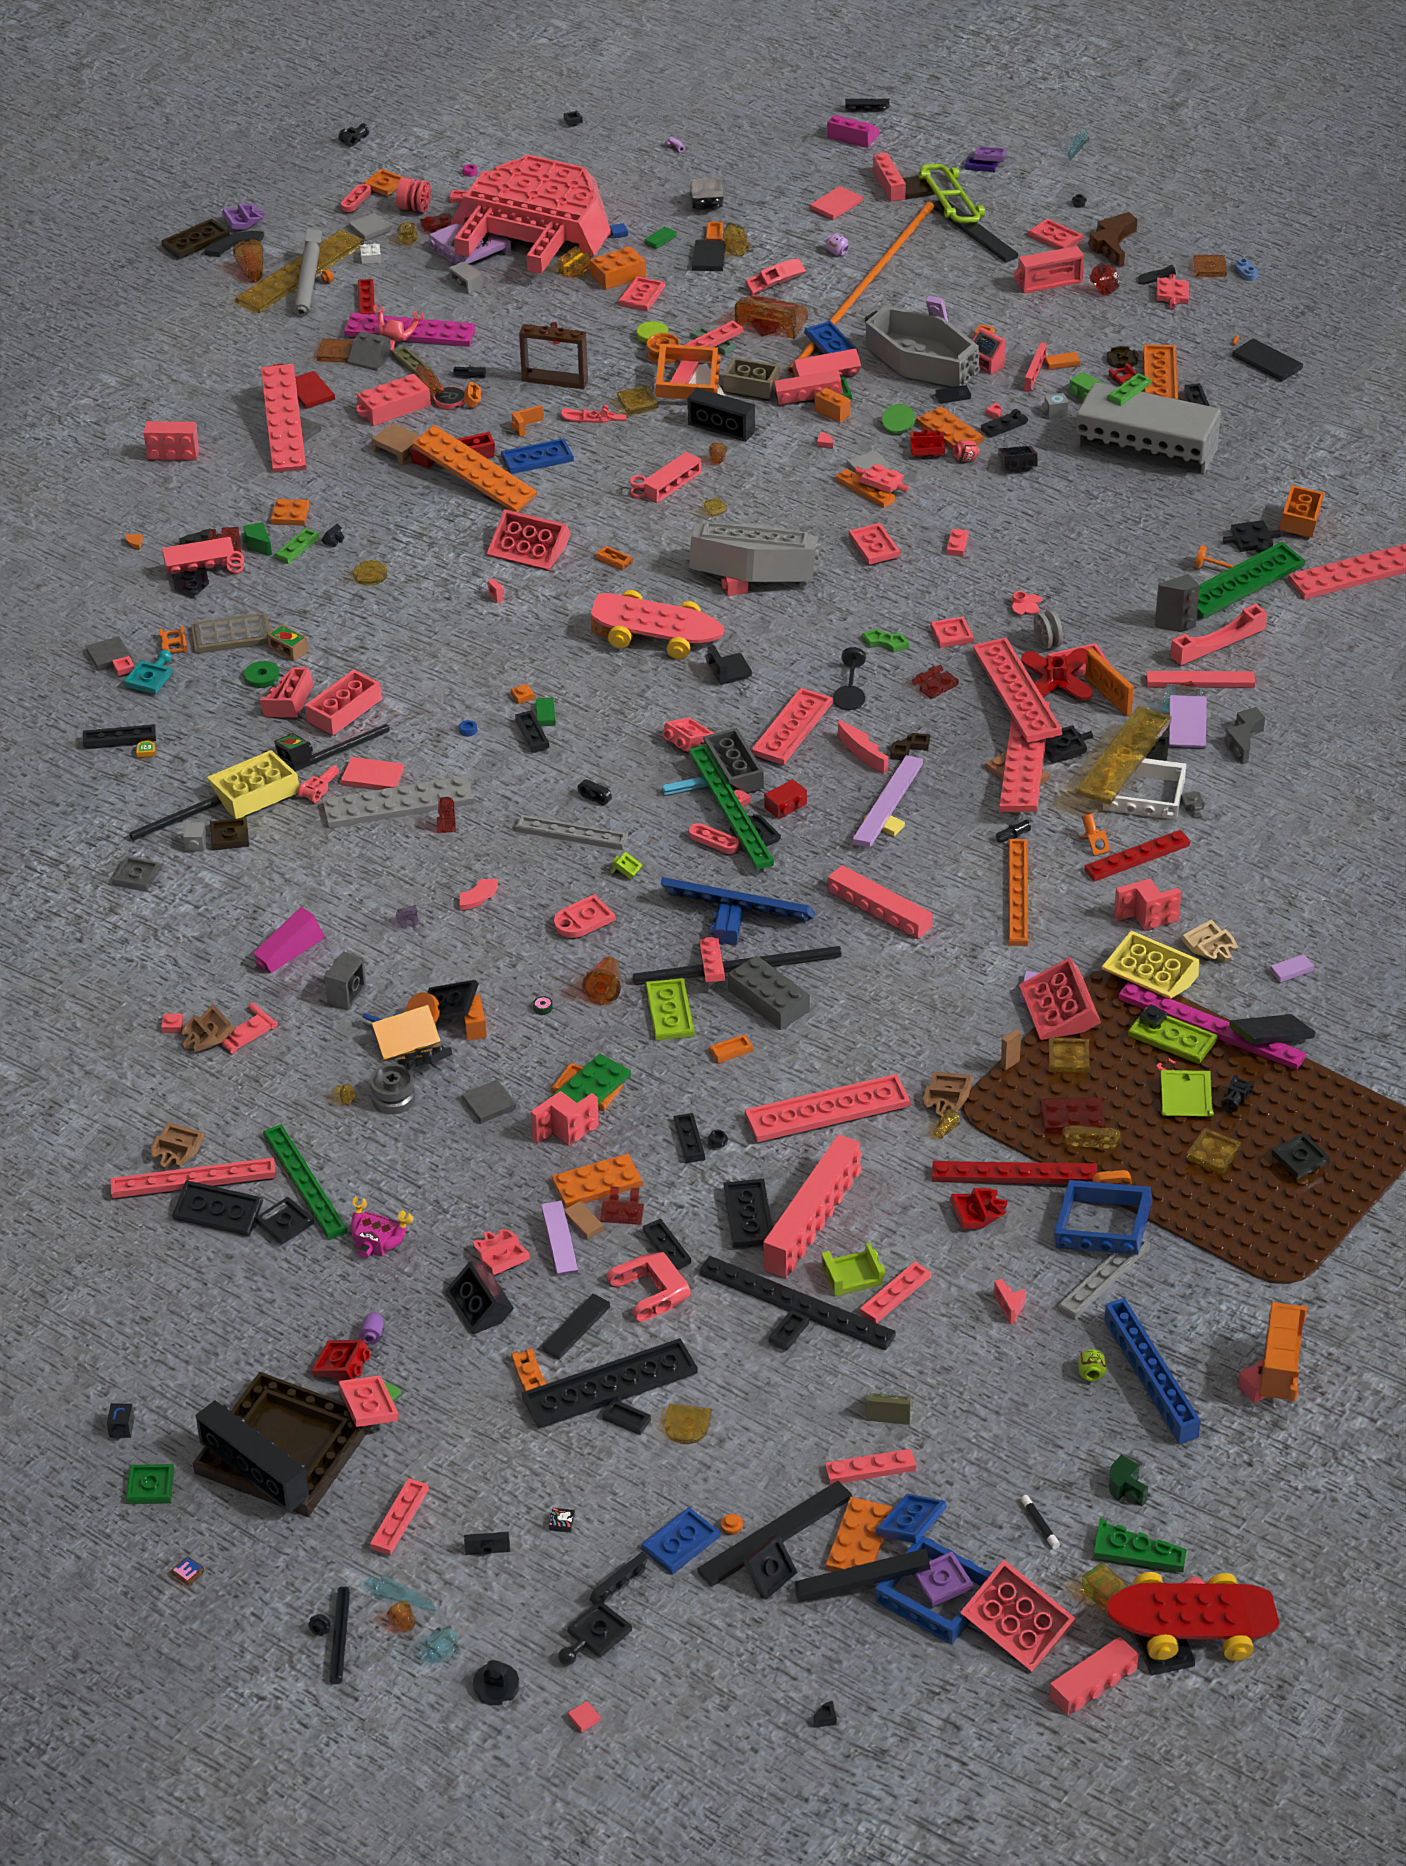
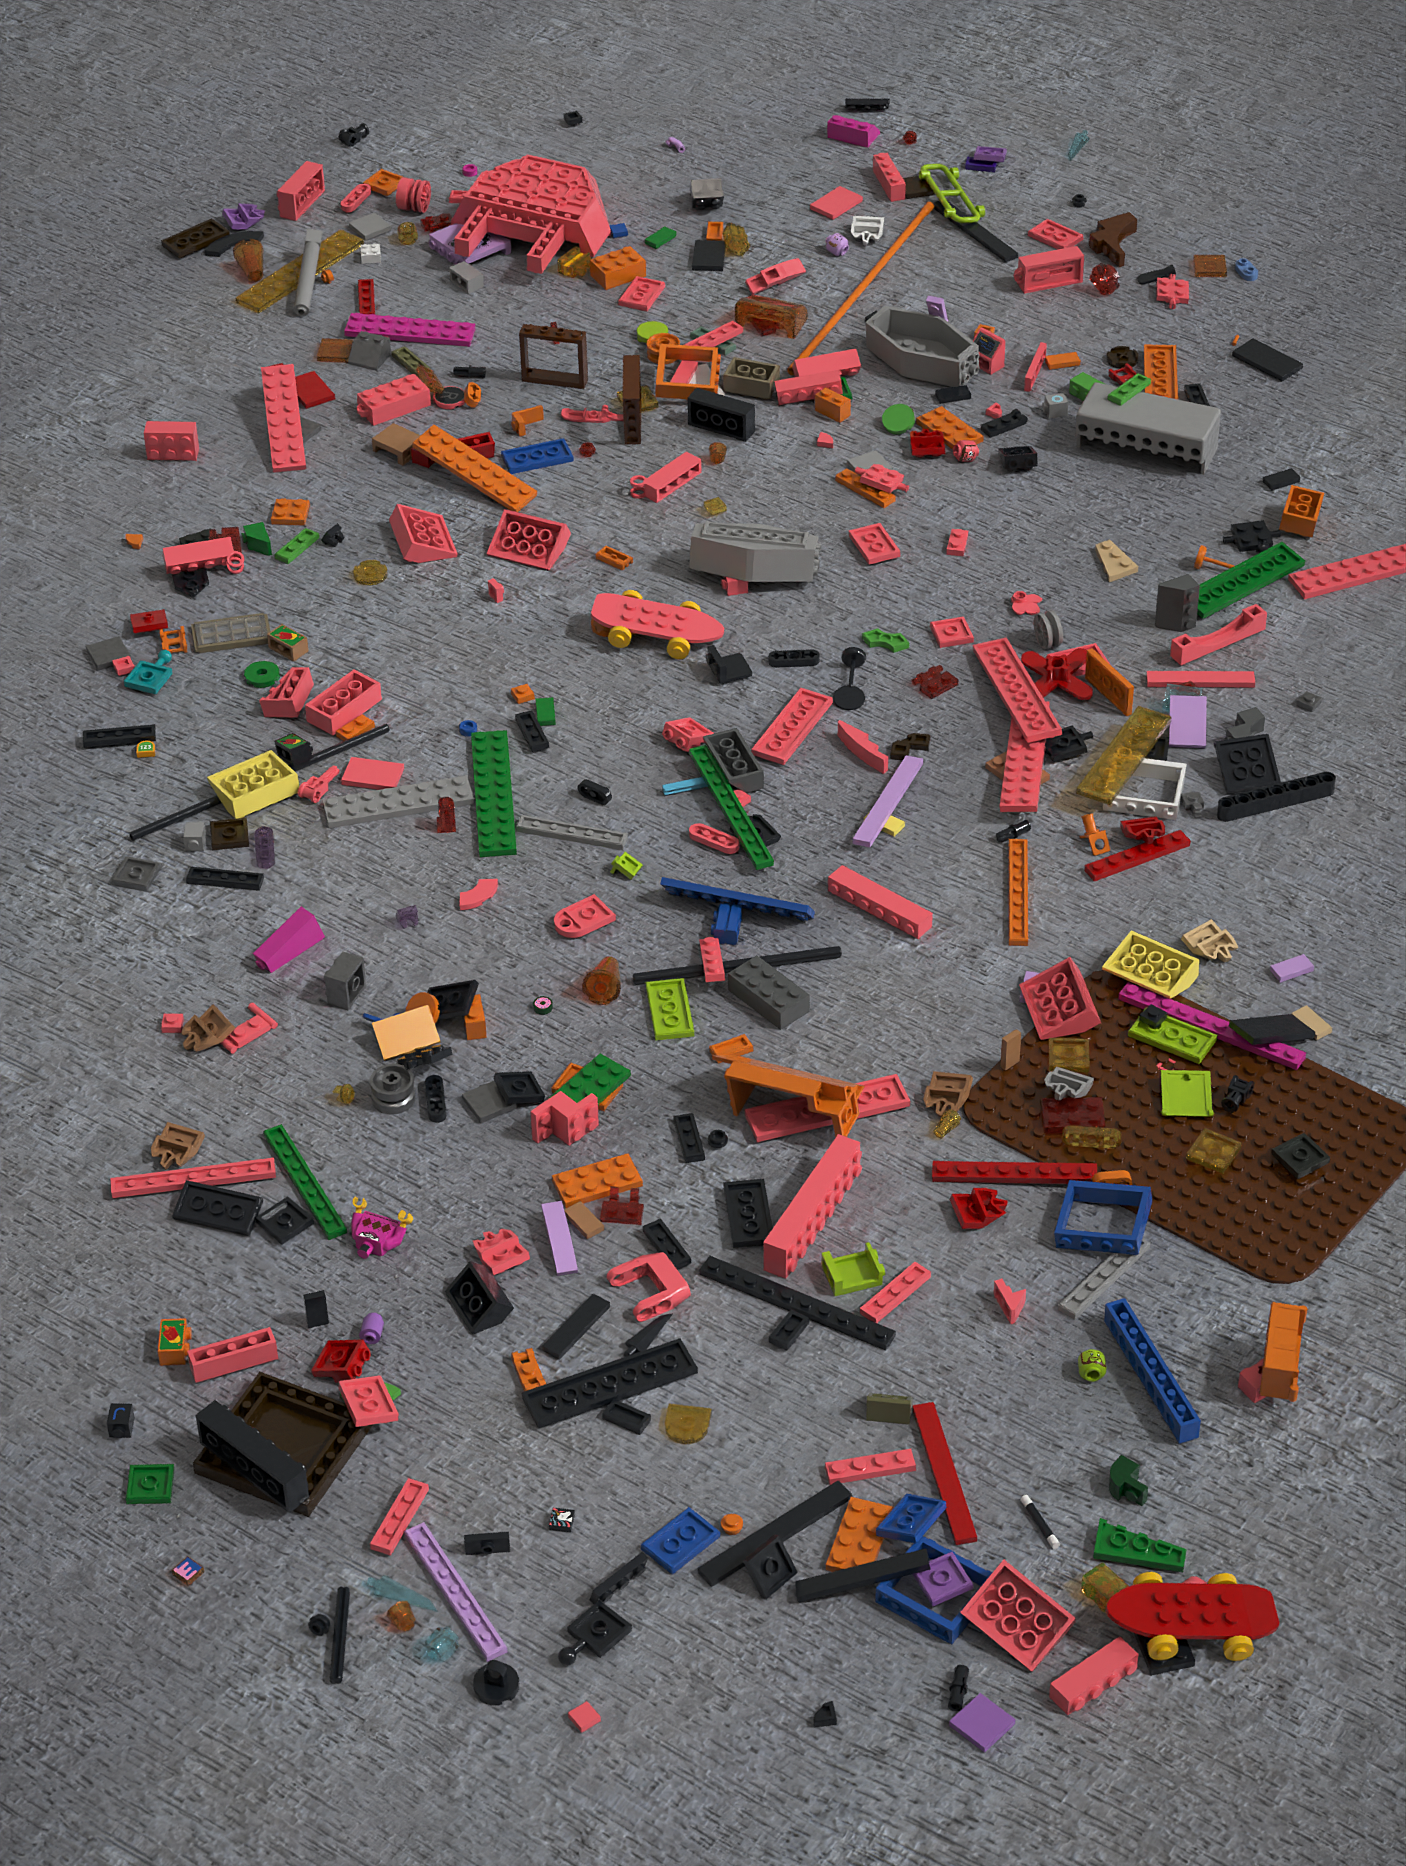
coral piece [373,305,424,351] -> none
red brick [764,779,807,819] -> none
blue tile [804,321,858,354] -> none
coral bracket [1114,878,1182,931] -> none
none -> red plate [130,609,168,633]
none -> brick [158,1318,192,1366]
none -> black tile [186,867,264,891]
none -> coral brick [187,1327,278,1383]
none -> clear purple plate [254,826,275,869]
none -> coral brick [277,161,325,221]
none -> black tile [303,1290,329,1329]
none -> orange plate [336,714,375,741]
none -> coral slope [389,504,458,563]
none -> lavender tile [404,1522,507,1662]
none -> black beam [425,1075,446,1123]
none -> green plate [471,730,517,857]
none -> black plate [493,1071,545,1104]
none -> clear red plate [579,442,596,457]
none -> reddish brown window [623,355,642,445]
none -> black bar [624,1313,673,1357]
none -> orange panel [712,1055,865,1138]
none -> black beam [768,649,820,668]
none -> white plate [851,216,884,246]
none -> clear red plate [903,131,917,145]
none -> red tile [912,1402,977,1545]
none -> black pin [948,1665,969,1712]
none -> medium lavender tile [949,1693,1016,1753]
none -> light grey plate [1044,1067,1094,1100]
none -> tan wing [1095,540,1138,582]
none -> red plate [1120,816,1165,844]
none -> black plate [1214,734,1281,794]
none -> black beam [1217,772,1336,822]
none -> black tile [1263,468,1301,491]
none -> tan tile [1291,1005,1332,1040]
none -> flat silver plate [1296,691,1322,712]

